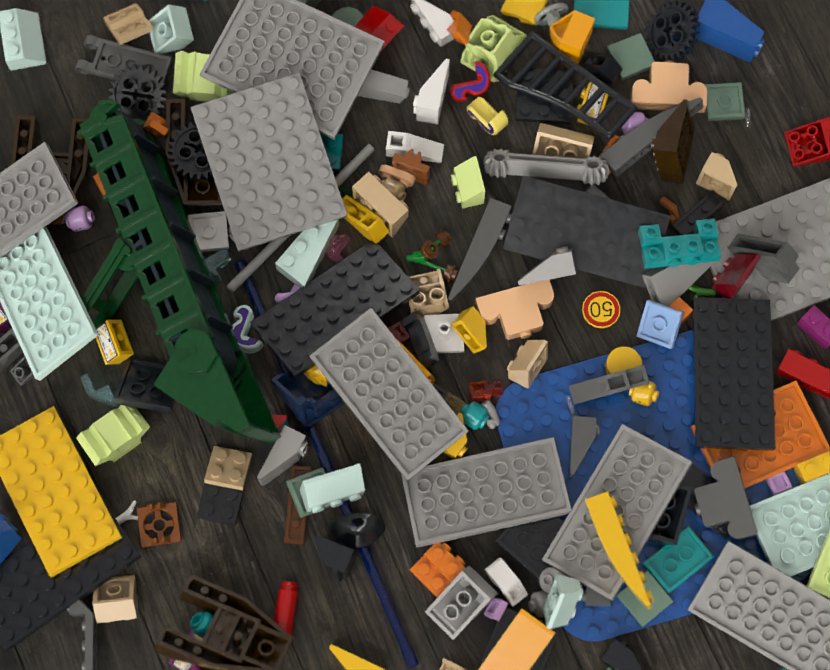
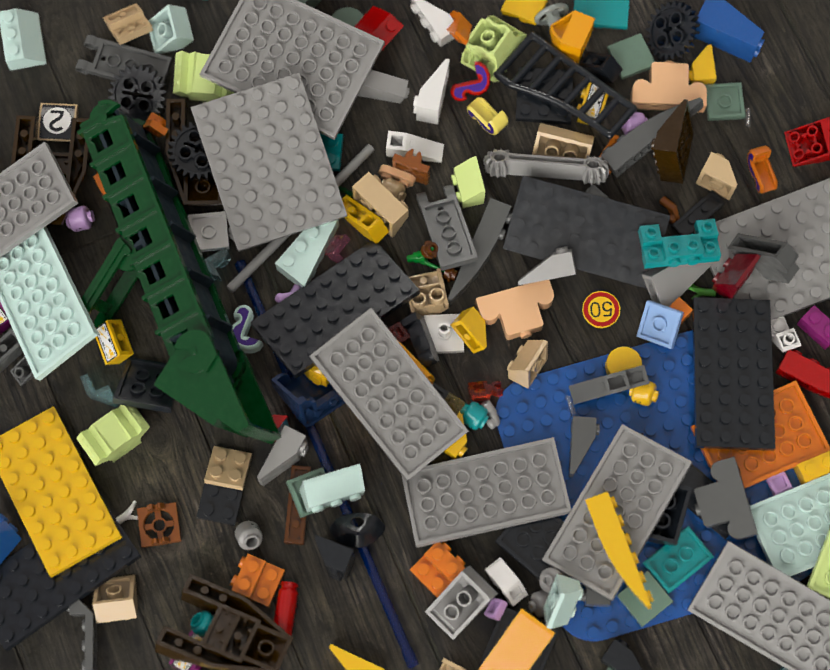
none -> slope [37,103,78,142]
none -> orange plate [230,554,285,607]
none -> light grey head [235,521,263,550]
none -> dark grey hinge [416,184,478,271]
none -> yellow slope [689,44,717,85]
none -> orange animal [747,145,778,194]
none -> white slope [771,316,801,352]

